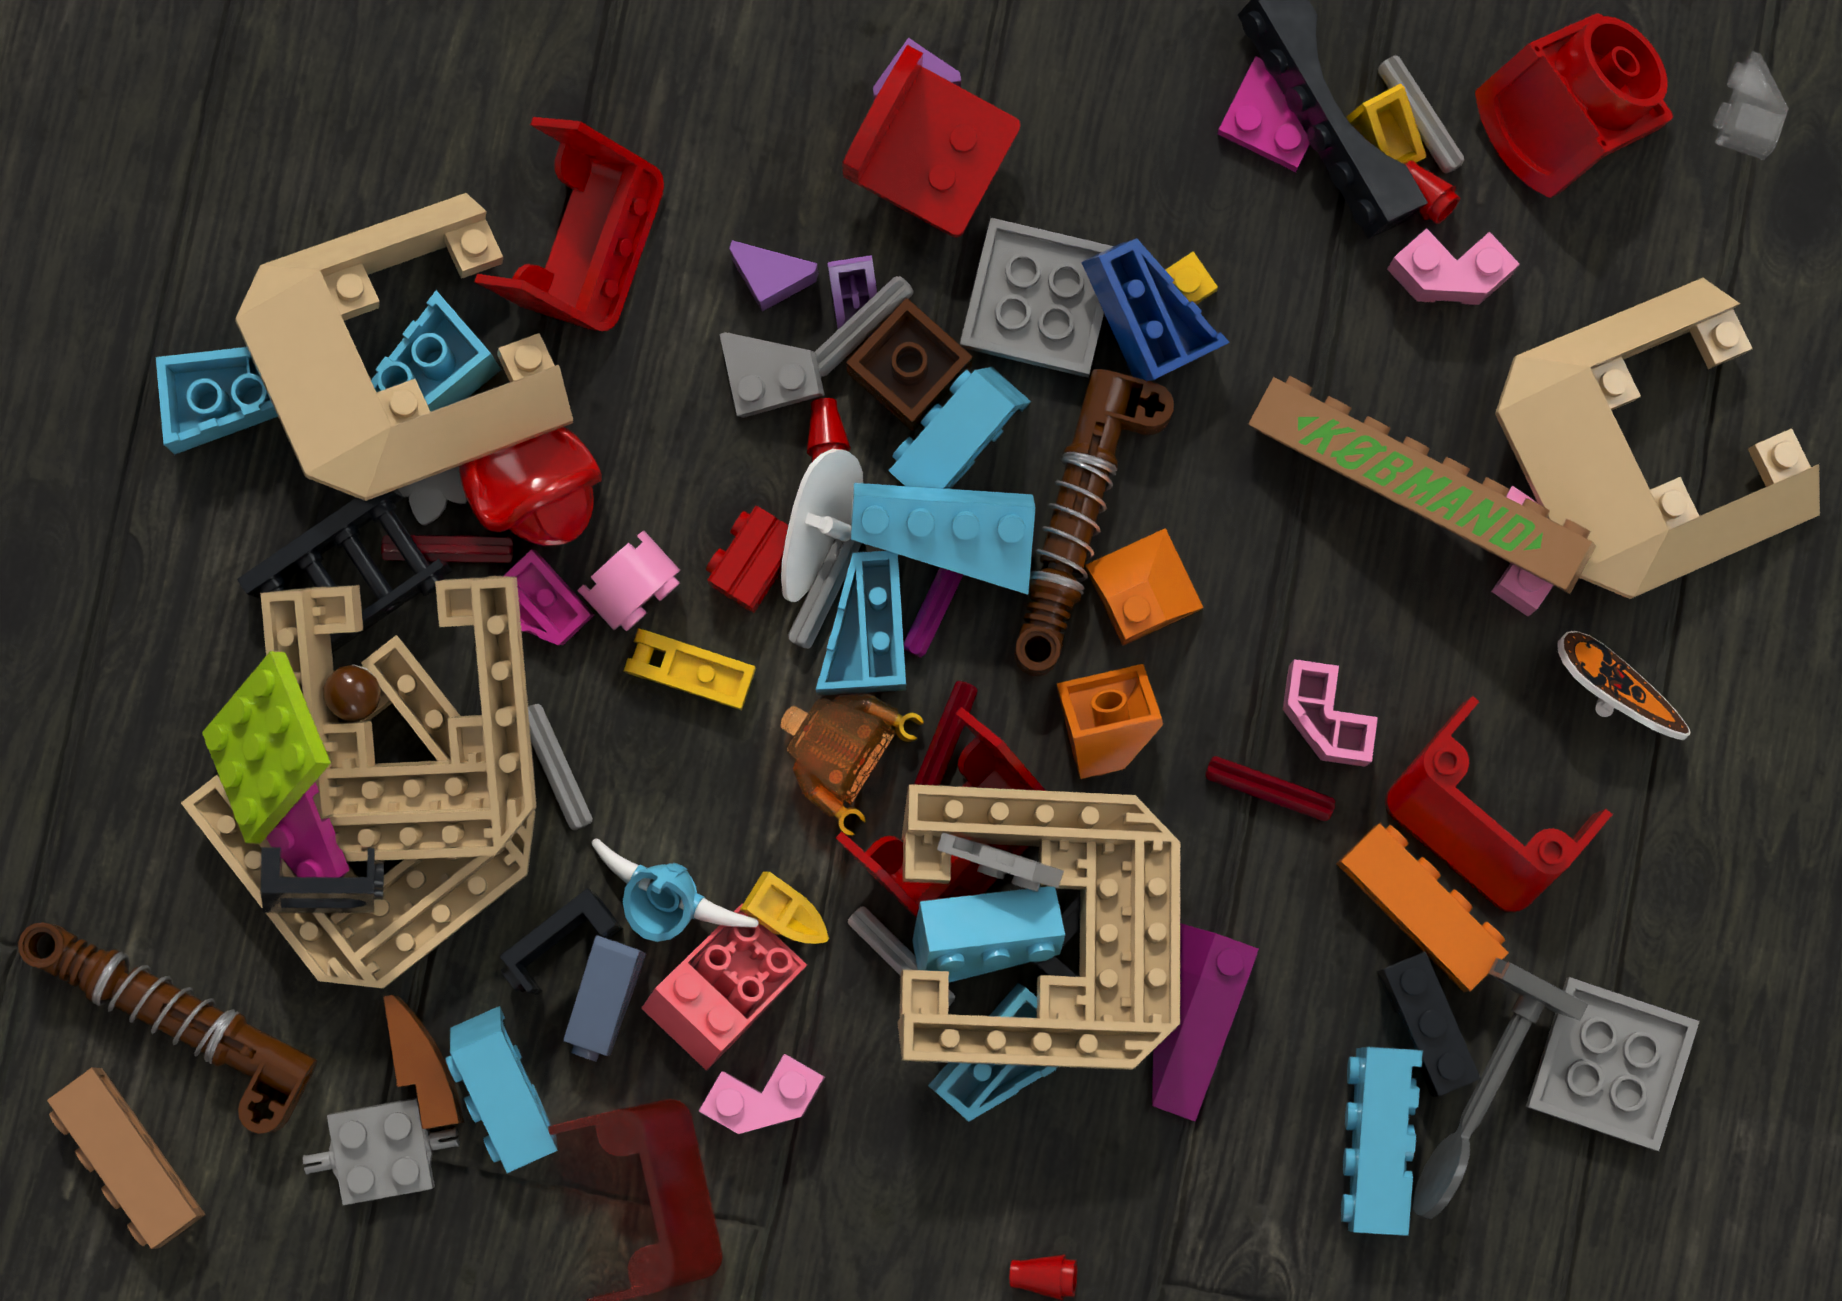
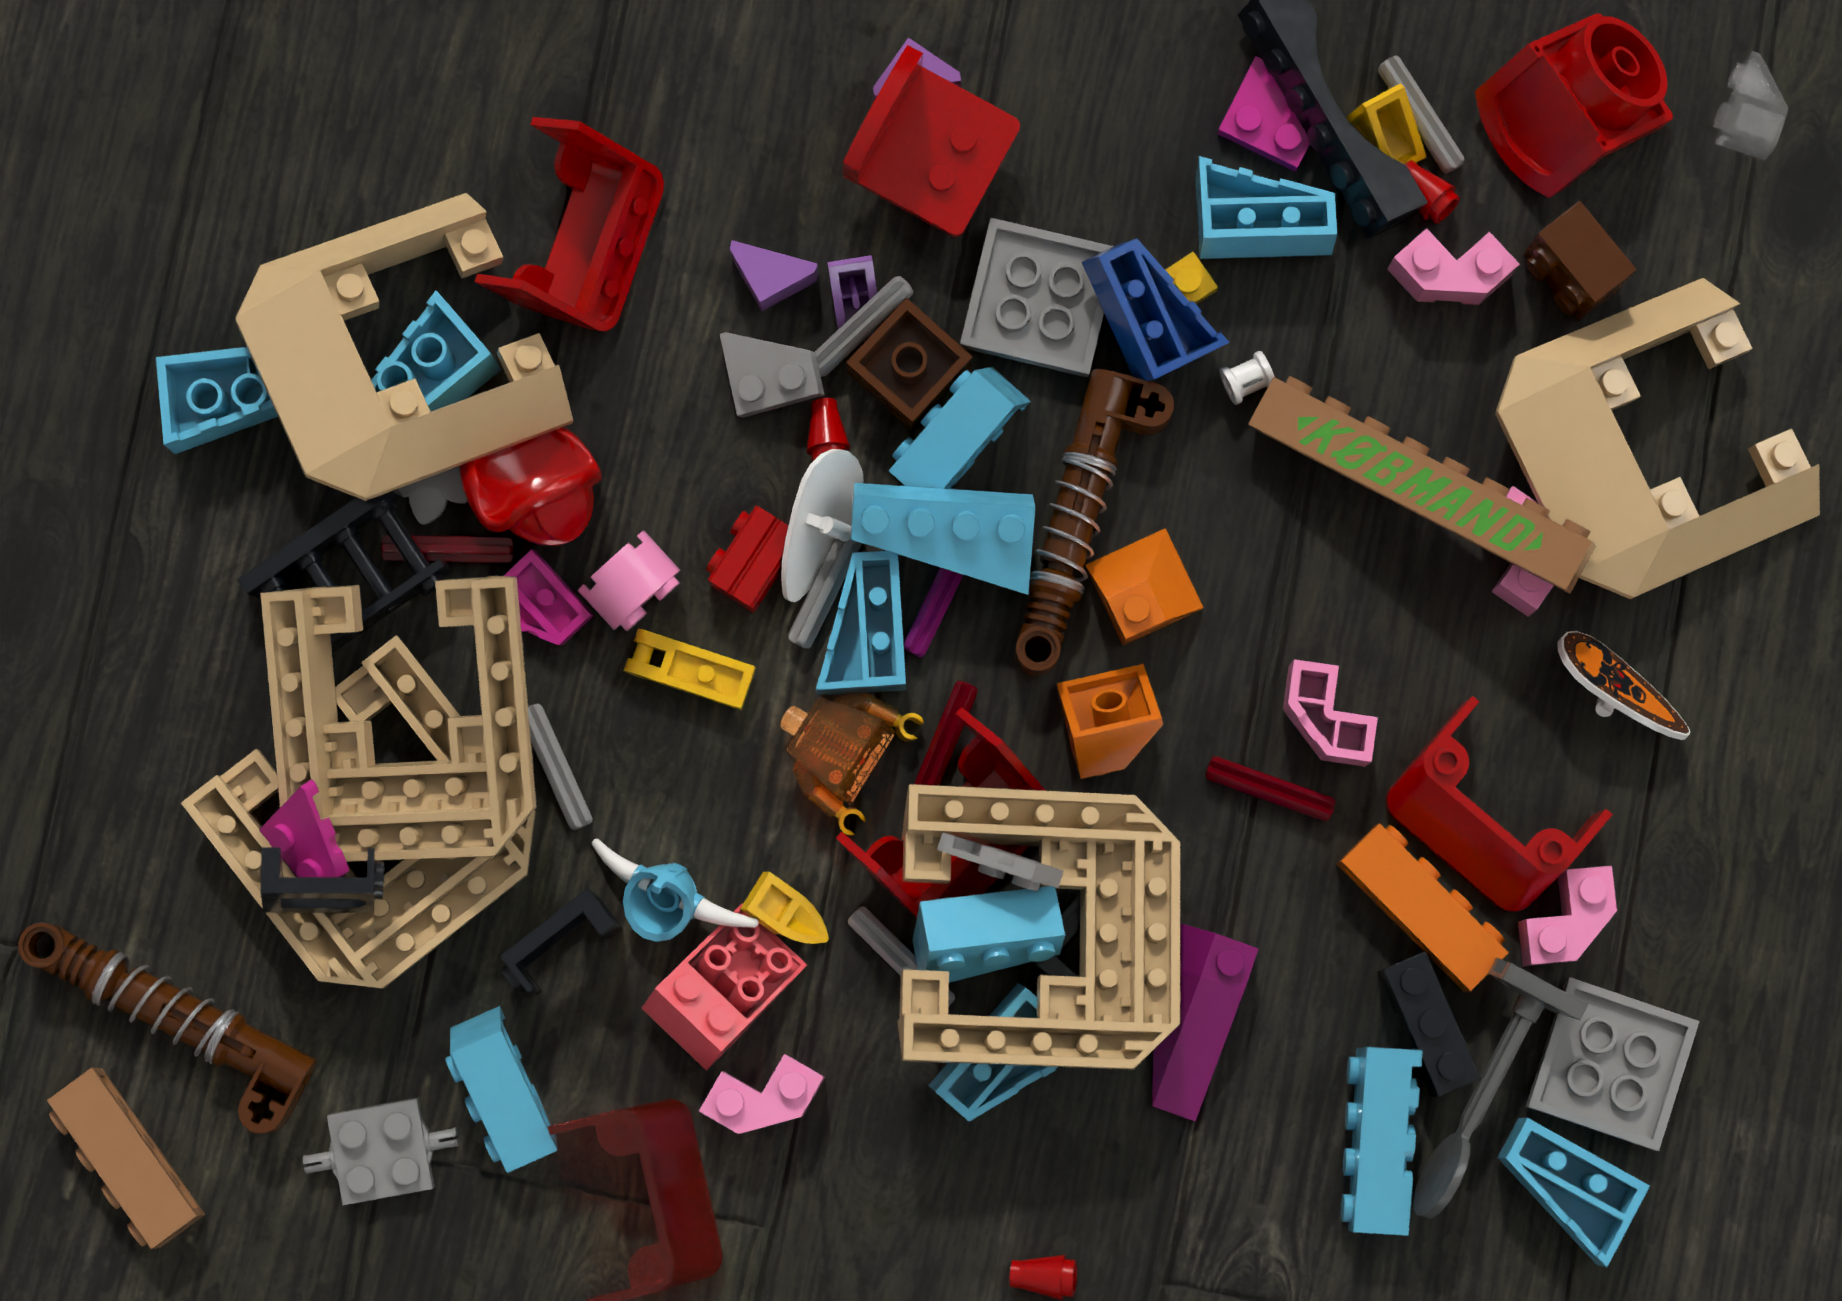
lime plate [202,651,331,844] -> none
reddish brown piece [323,664,381,722] -> none
dark orange slope [384,995,464,1129] -> none
sand blue slope [563,935,647,1062] -> none
none -> medium azure wedge [1195,156,1337,259]
none -> white bush [1219,351,1275,405]
none -> medium azure wedge [1497,1118,1650,1267]
none -> bright pink brick [1518,866,1617,967]
none -> reddish brown brick [1524,201,1637,321]

